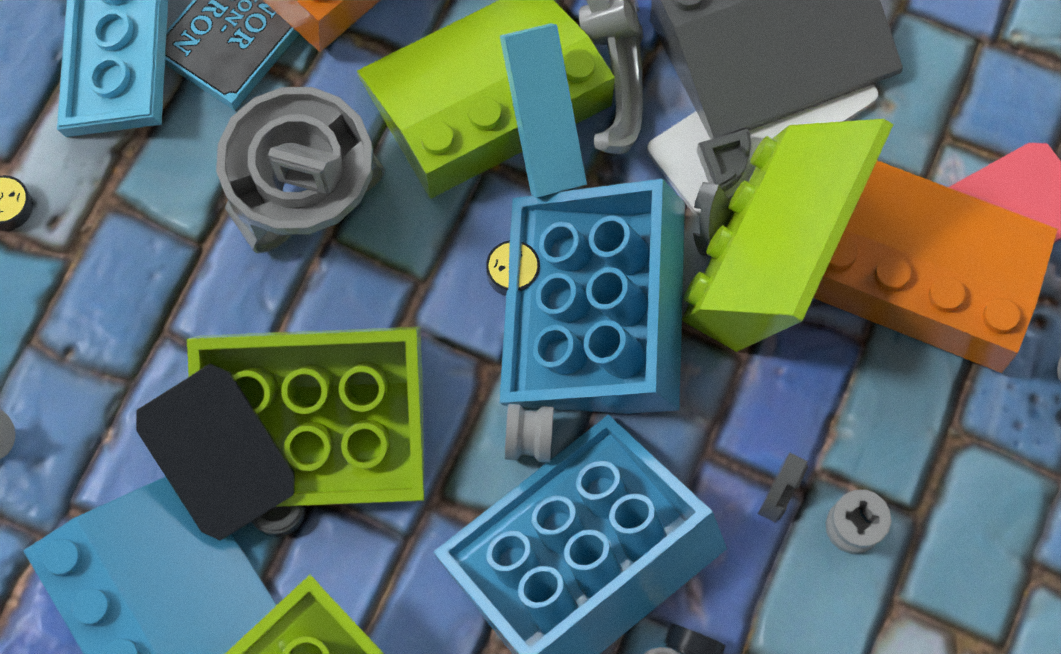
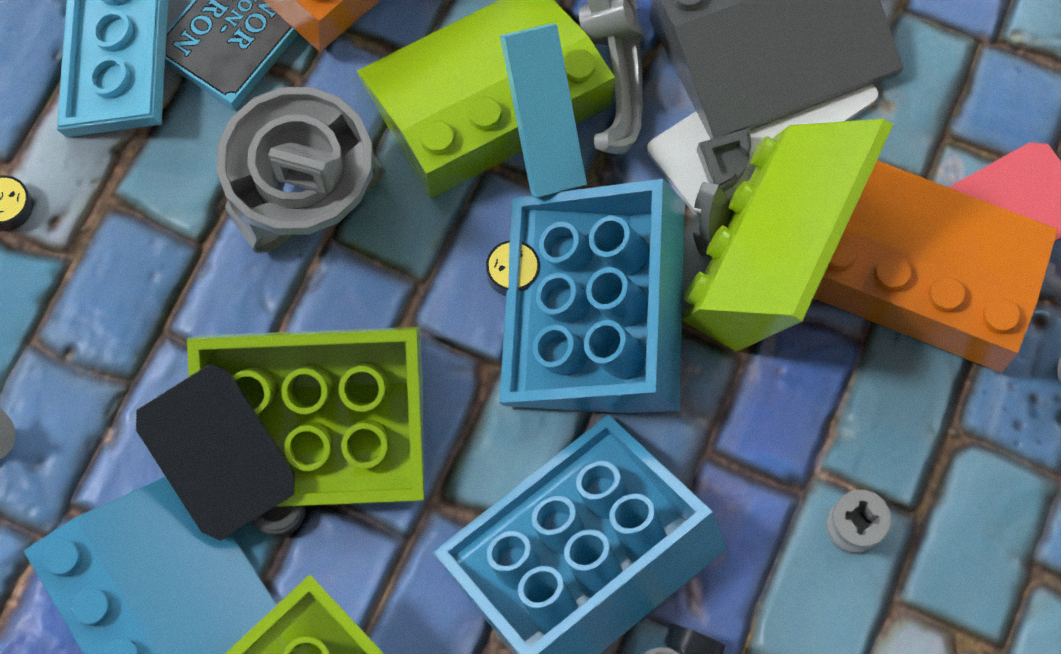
light grey wheel [505,404,554,463] -> none
dark grey tile [758,453,809,523] -> none

